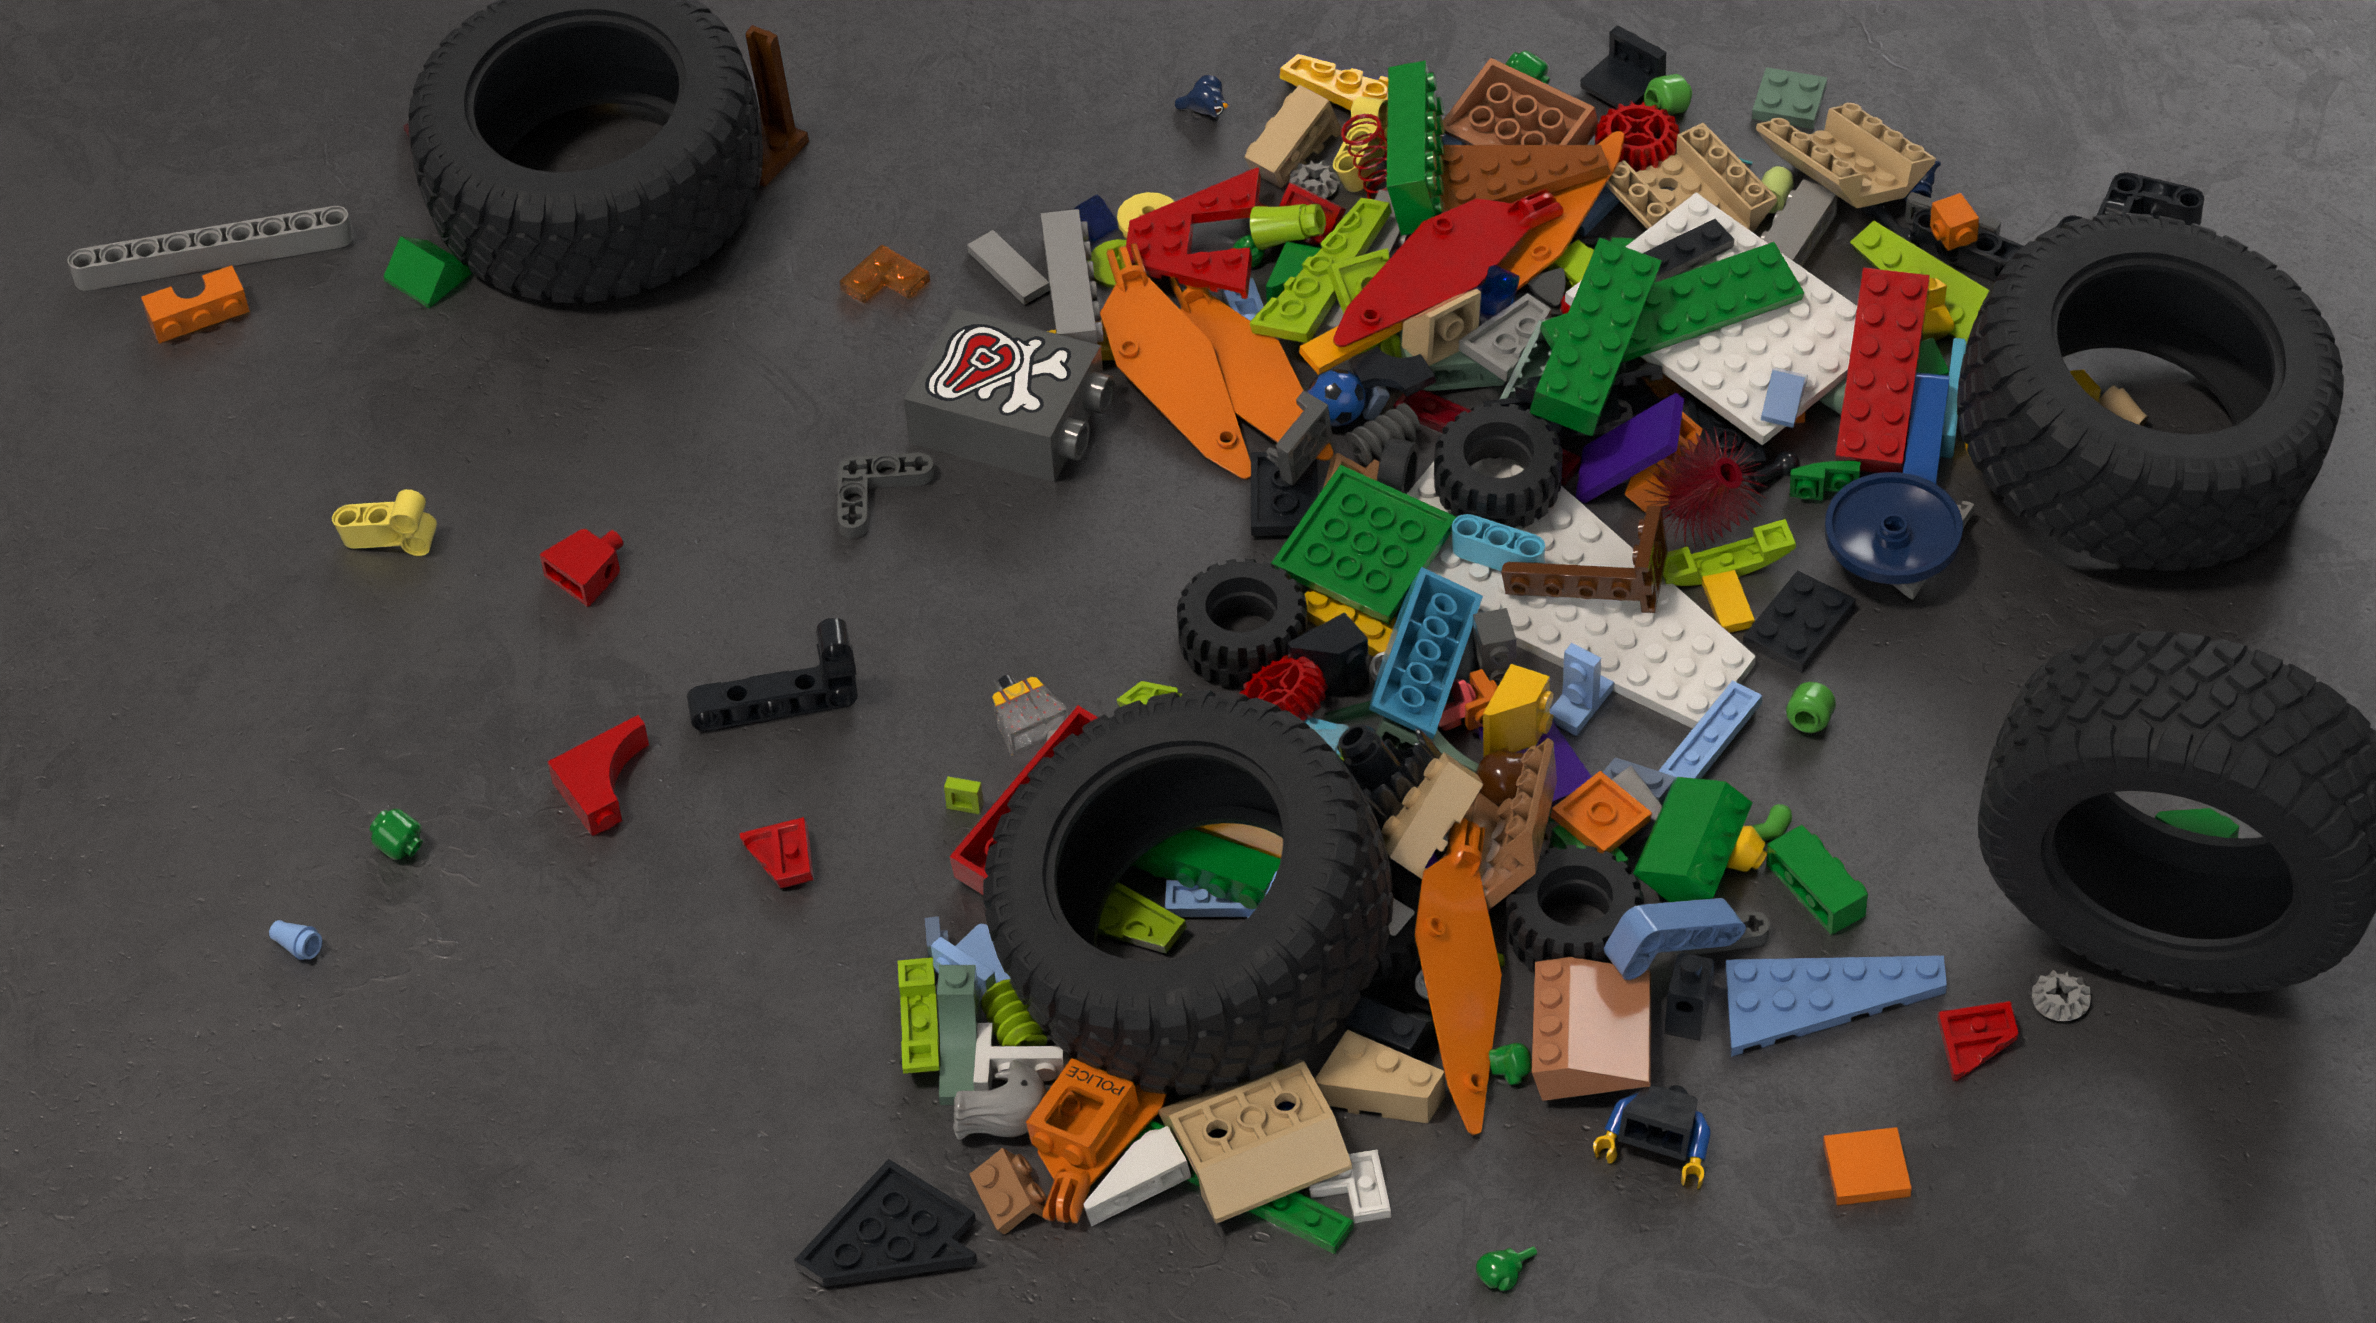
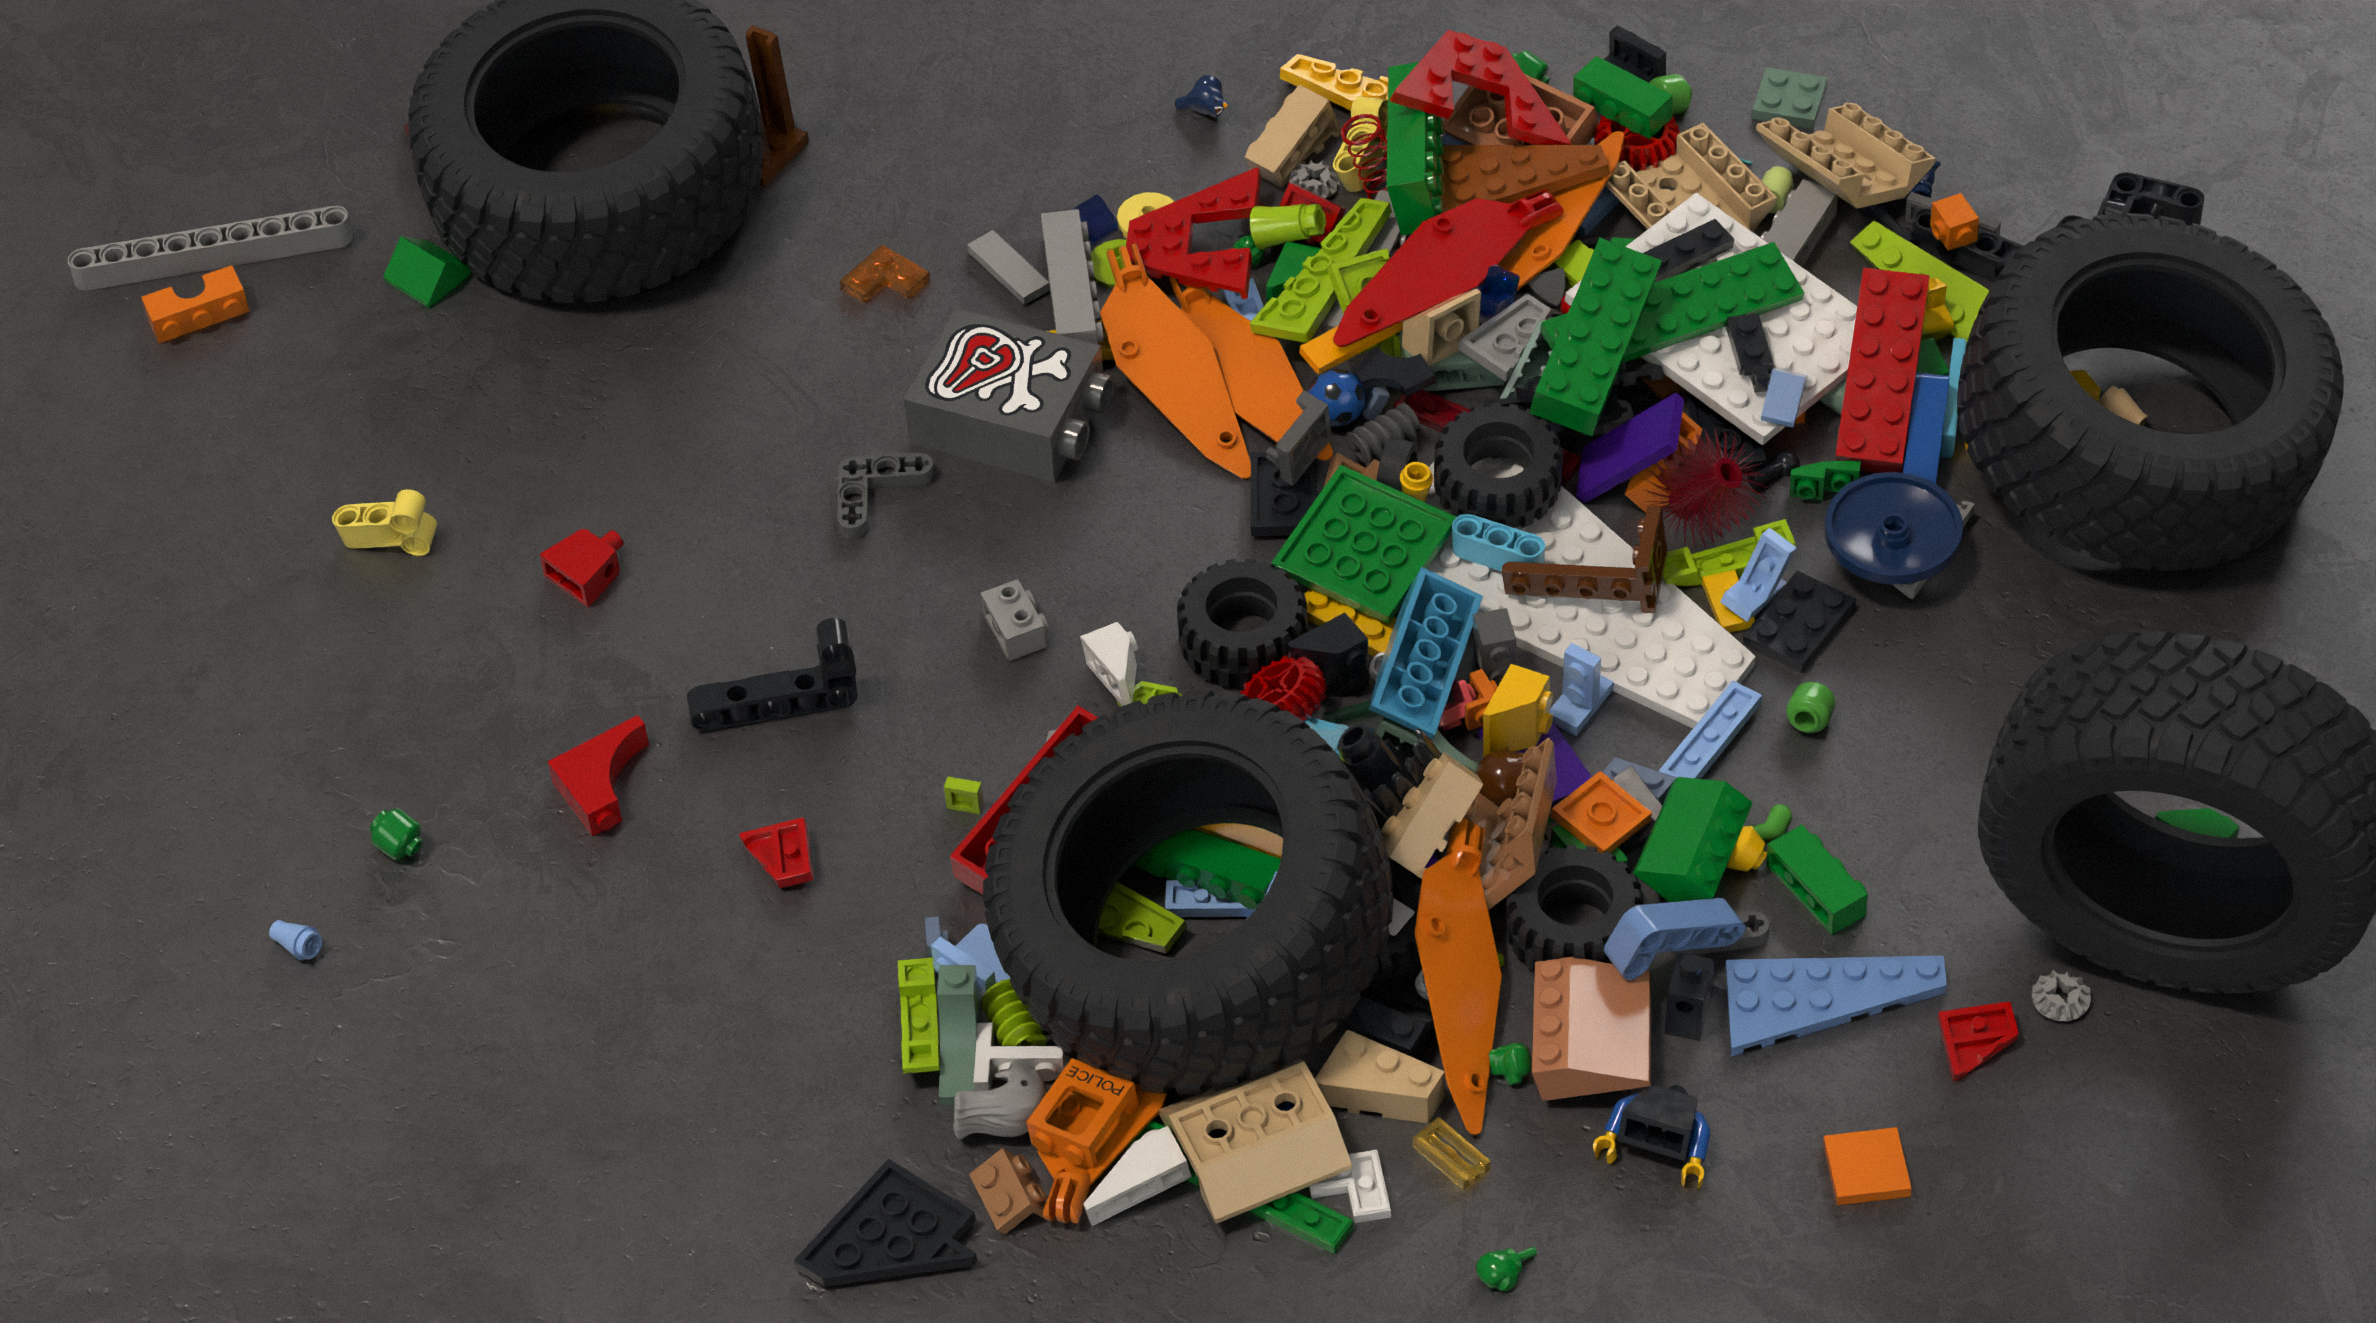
clear torso [992,675,1068,757] -> none
none -> light grey brick [980,579,1049,661]
none -> white slope [1080,622,1138,706]
none -> red wing [1390,30,1571,145]
none -> yellow cone [1400,462,1433,502]
none -> clear yellow tile [1412,1117,1490,1191]
none -> green brick [1573,56,1673,140]
none -> light blue bracket [1720,528,1797,622]
none -> black hinge [1726,314,1773,393]

